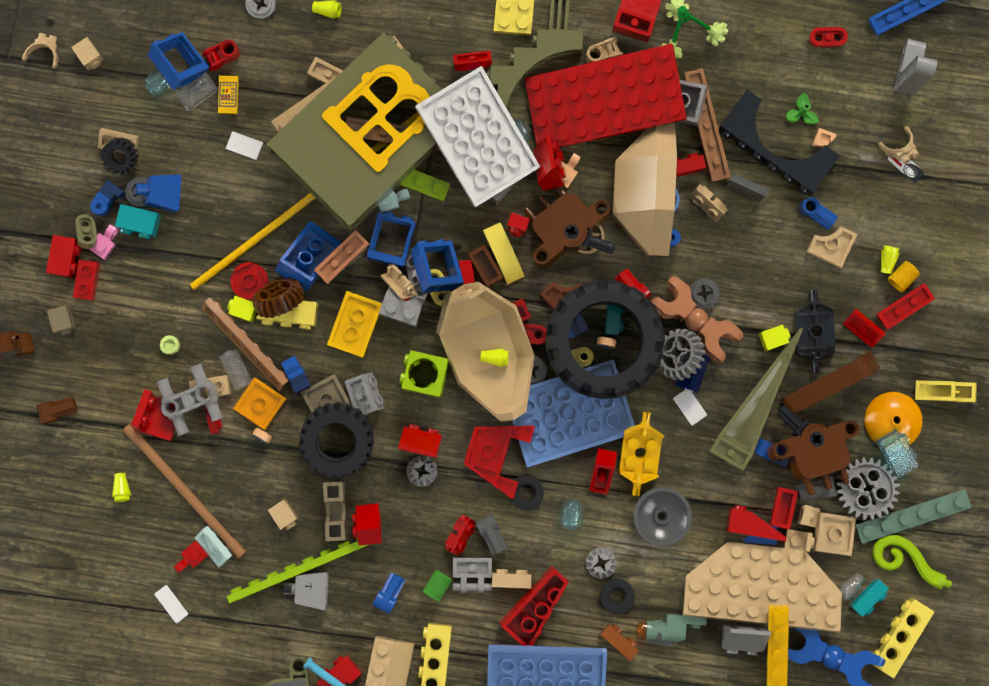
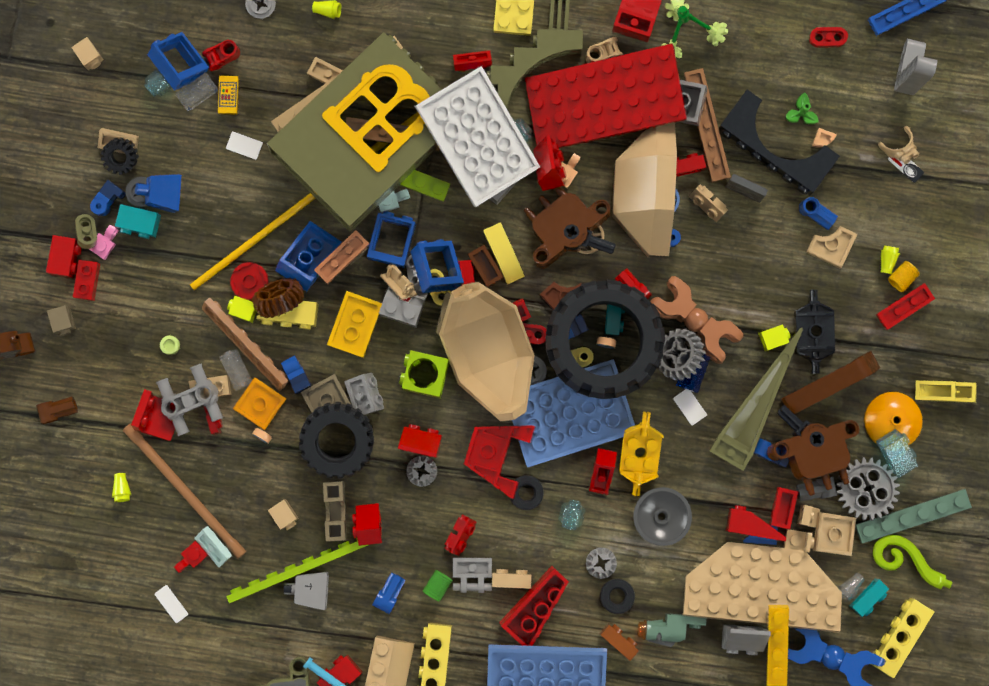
tan helmet [22,33,59,69] -> none
dark grey piece [475,513,507,556] -> none
neon yellow cone [480,348,509,367] -> none
red piece [507,213,530,238] -> none
dark grey gear [690,278,720,309] -> none
red plate [843,309,886,348] -> none

